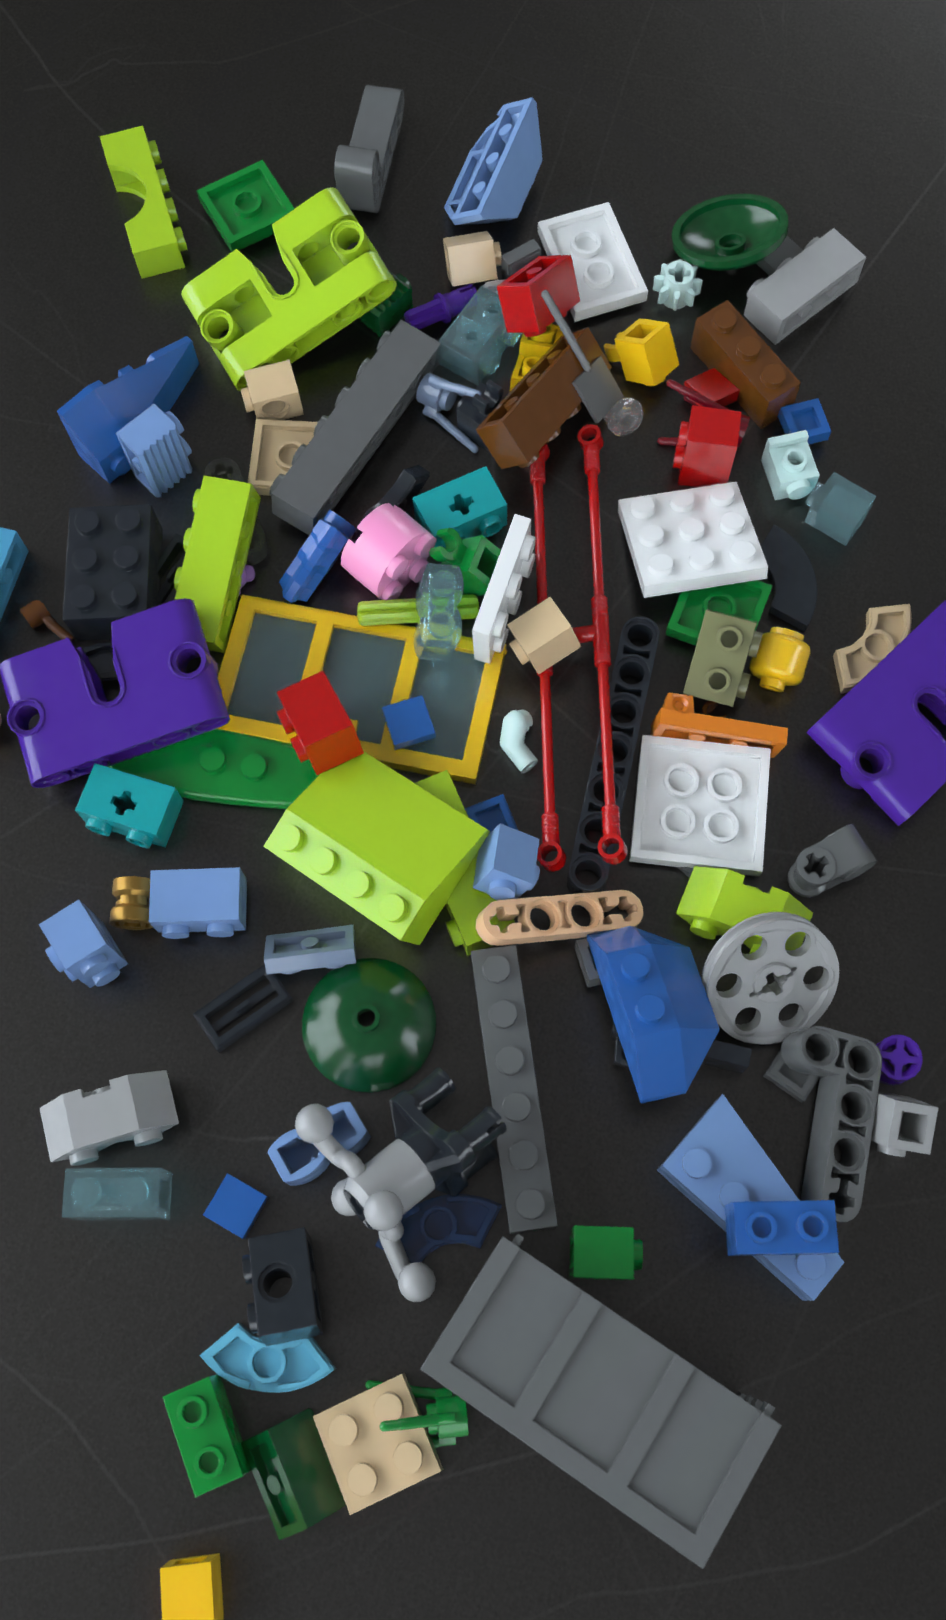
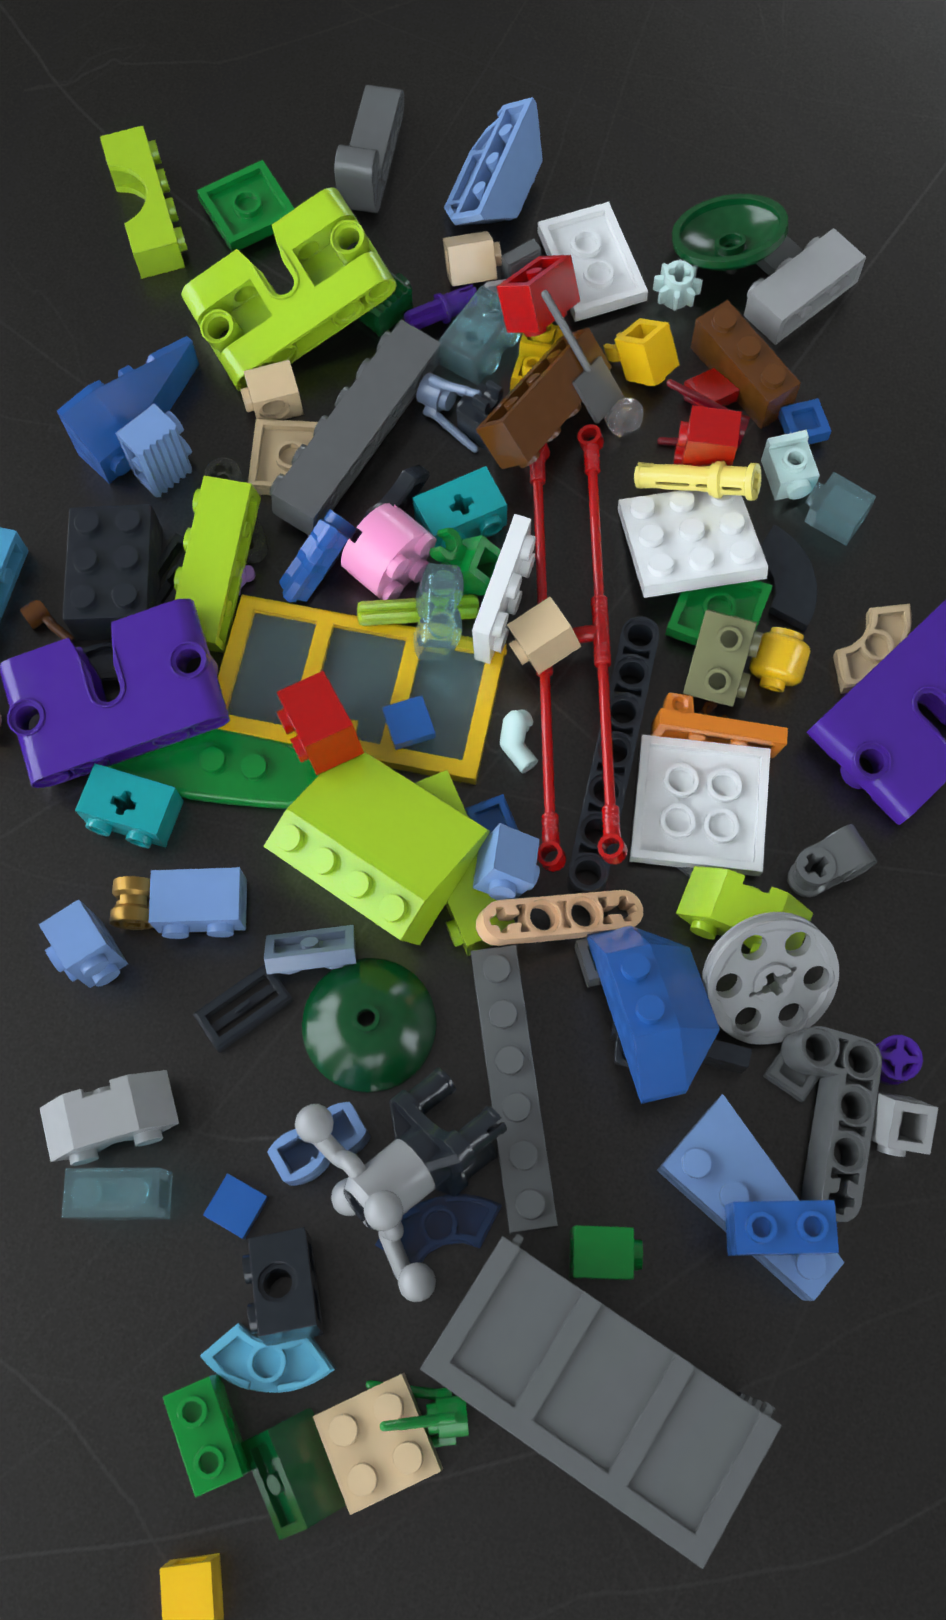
none -> light yellow pin [634,461,761,501]

